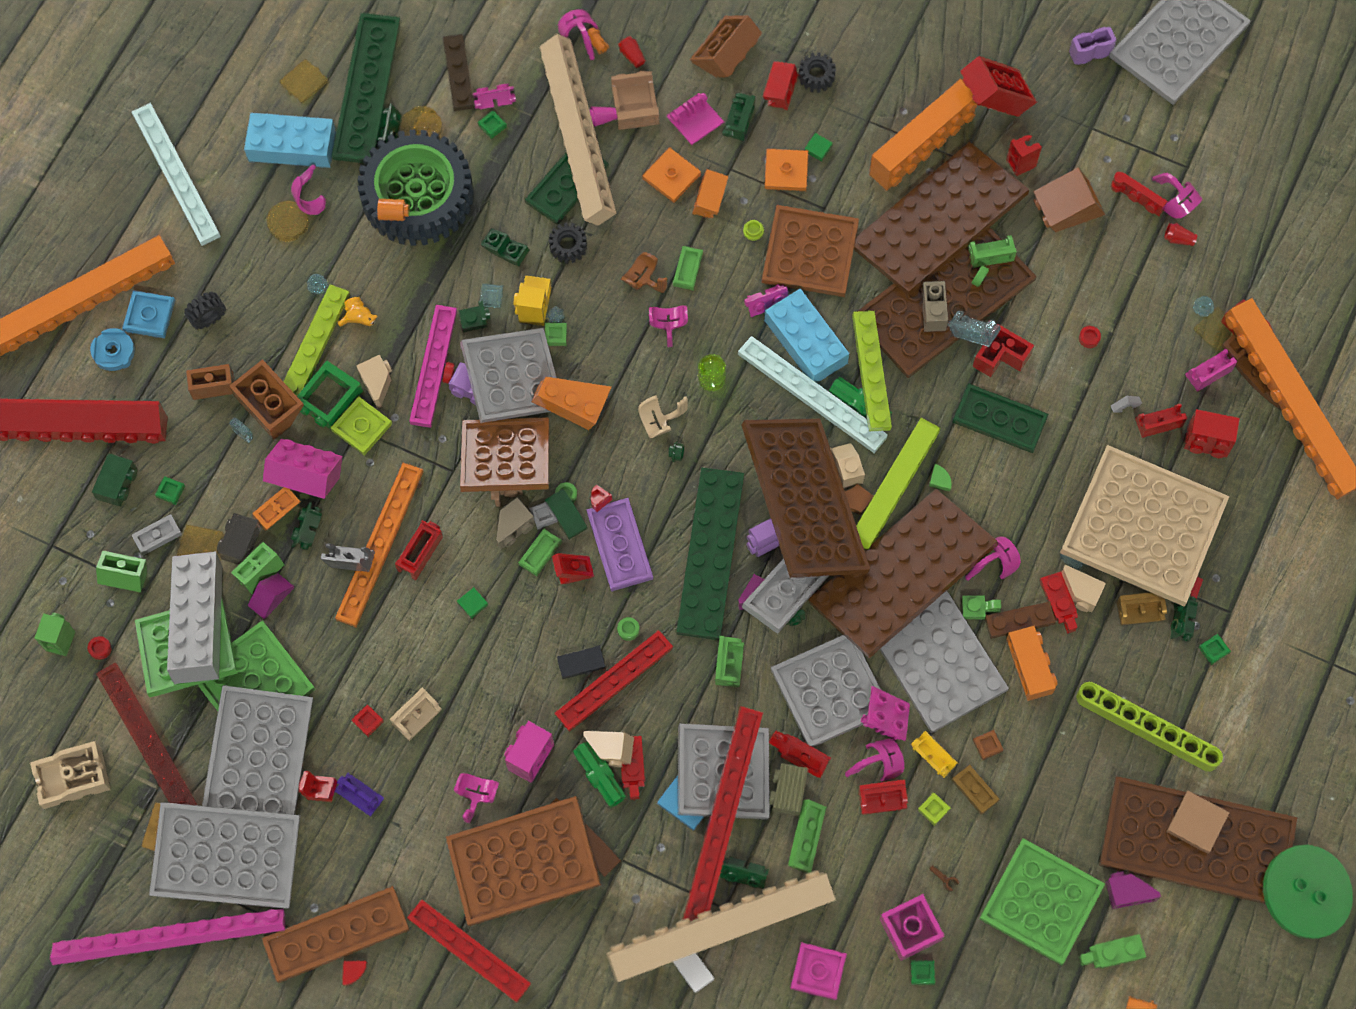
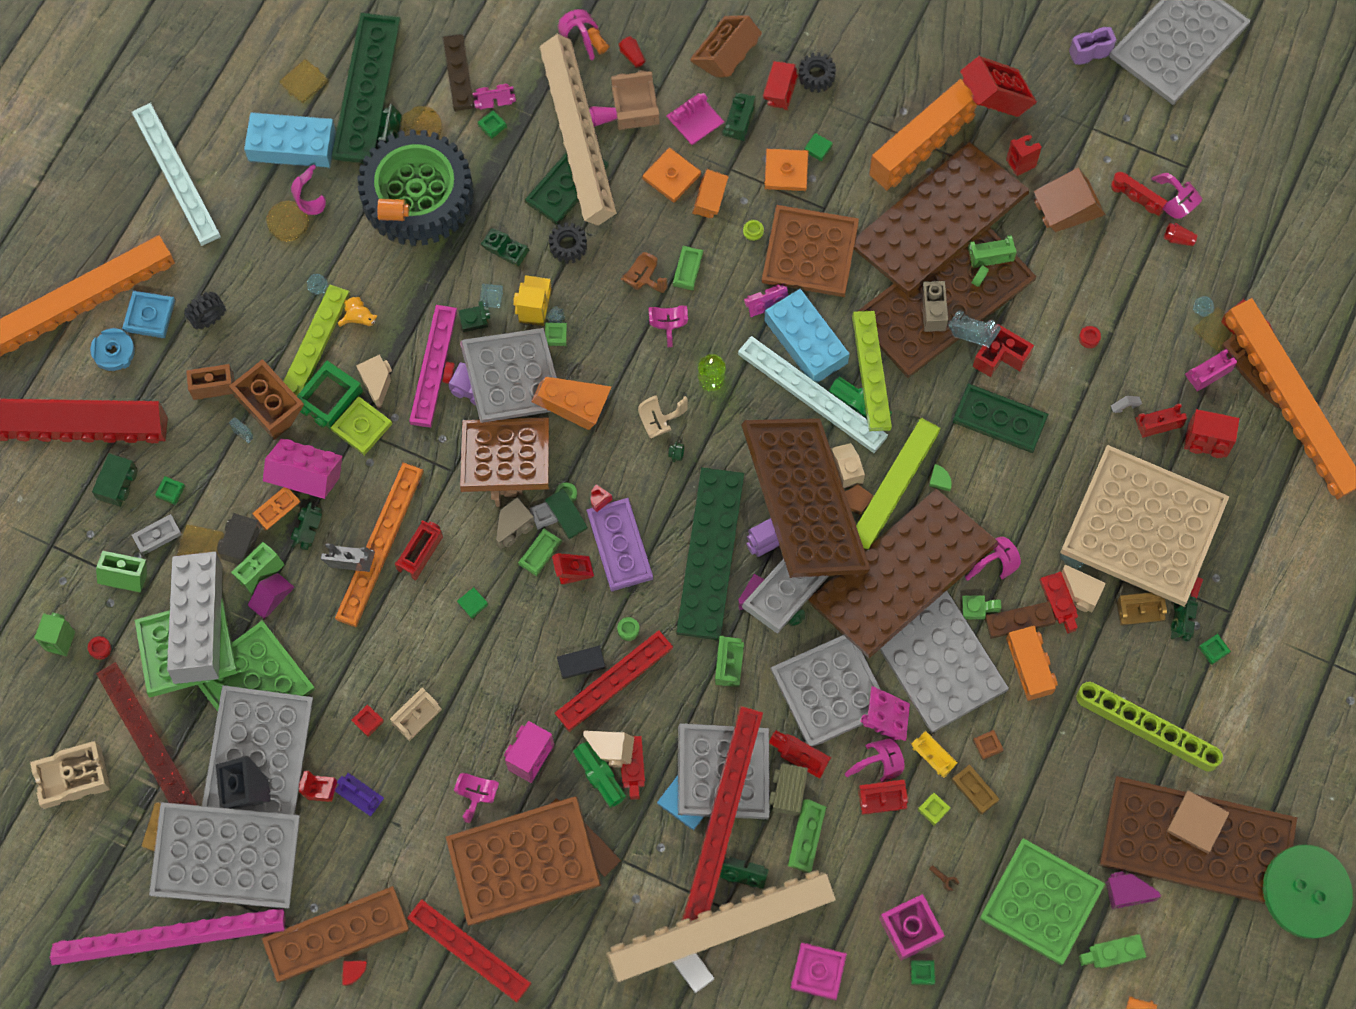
none -> black slope [215,756,271,809]

